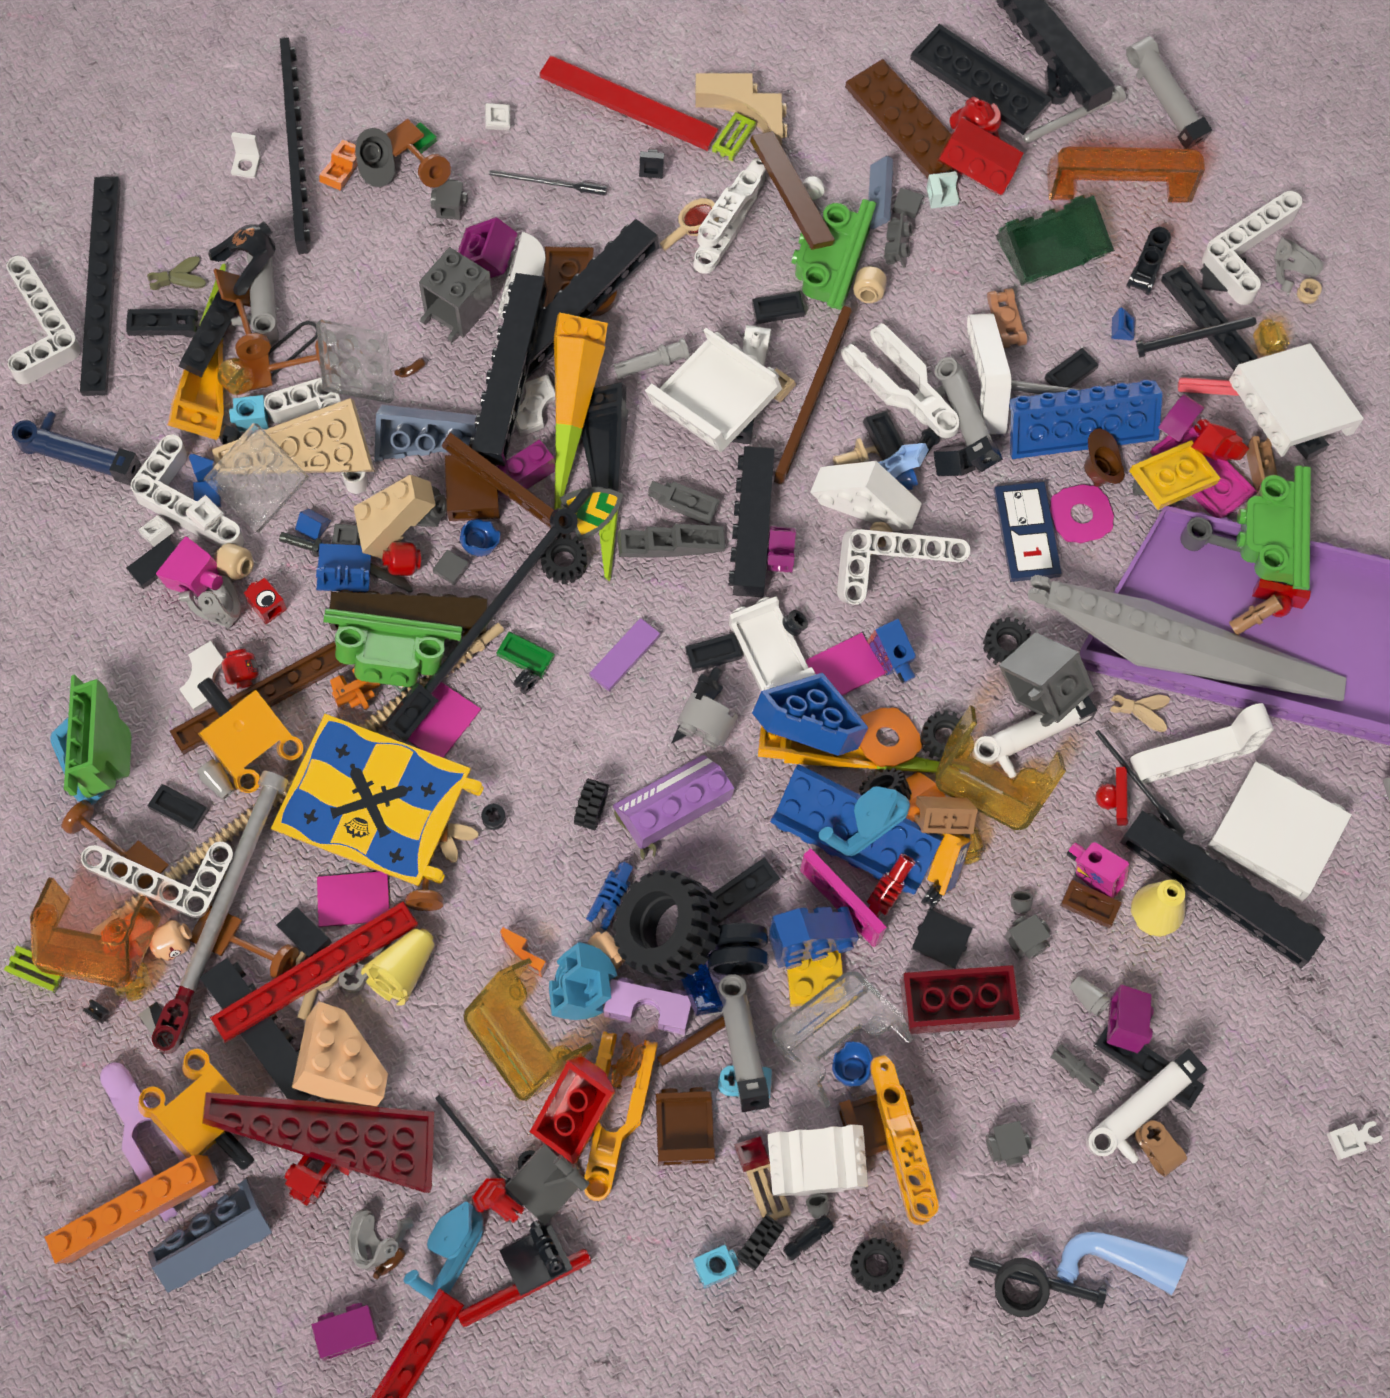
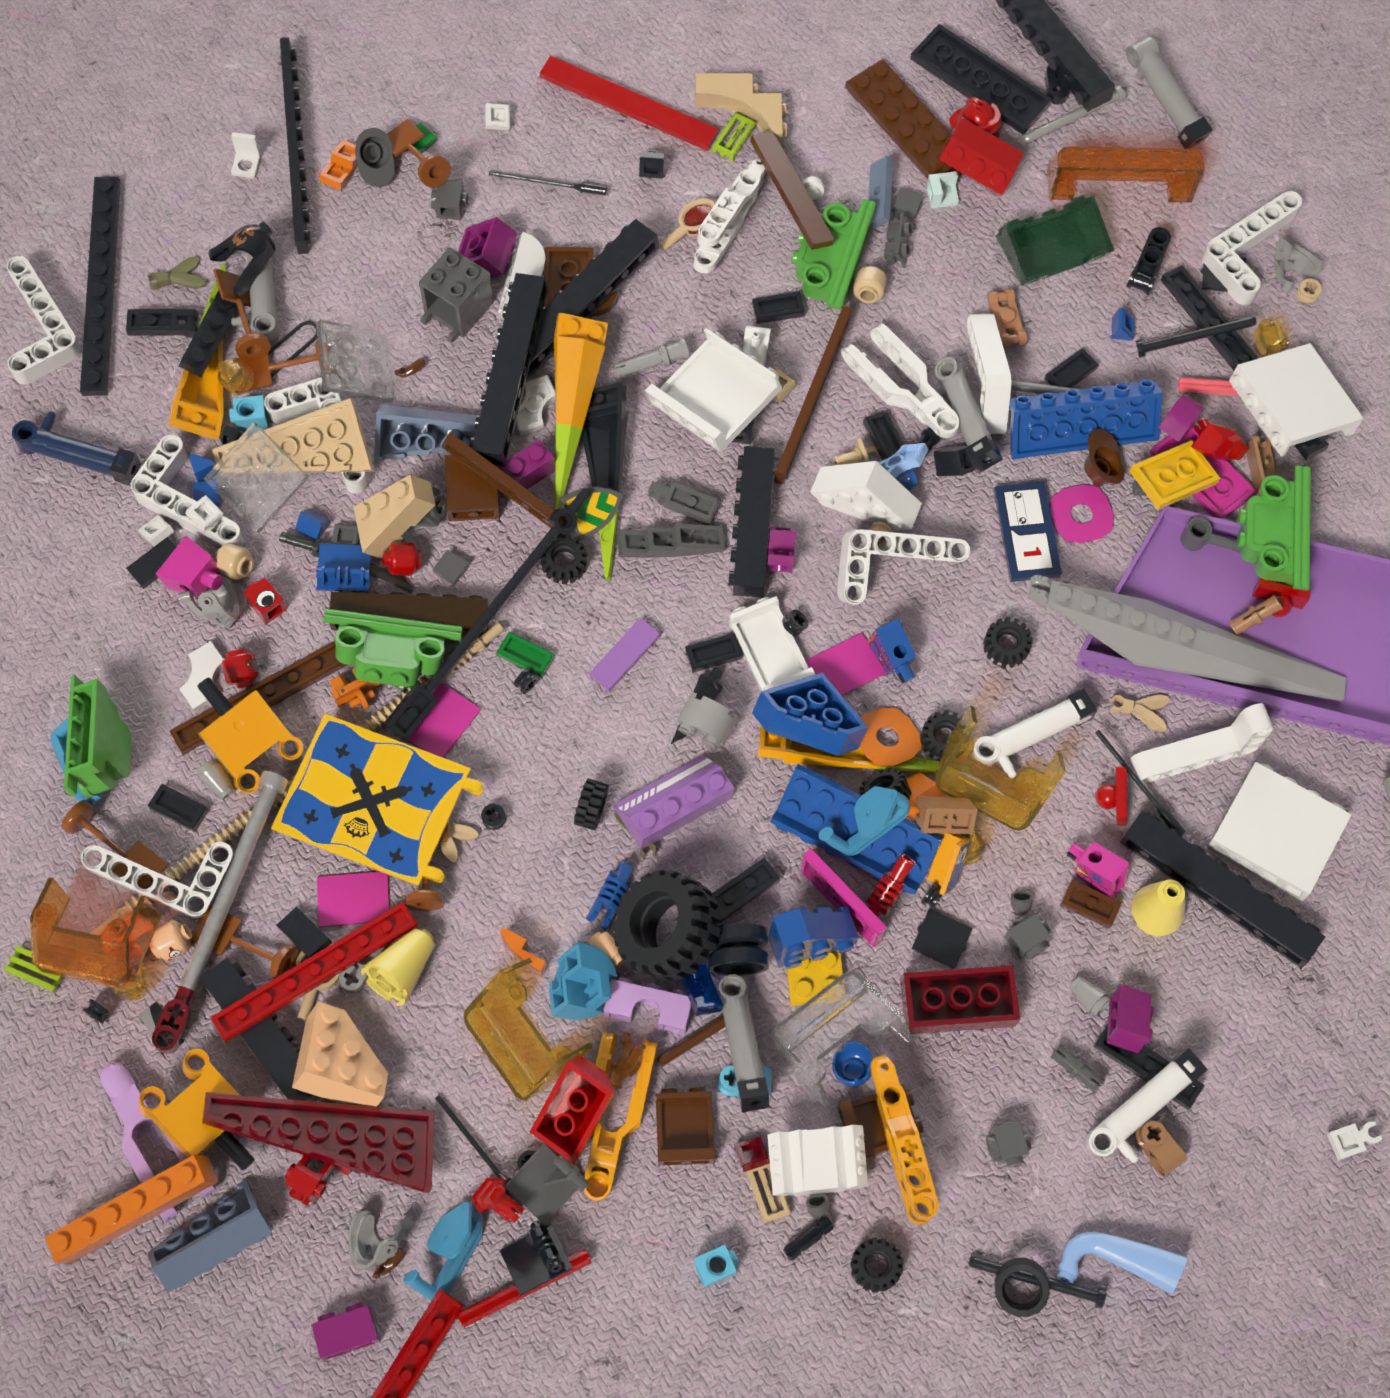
blue hair [460,519,501,557] -> none
black tyre [736,1214,785,1271] -> none
dark grey container [999,632,1094,727] -> none

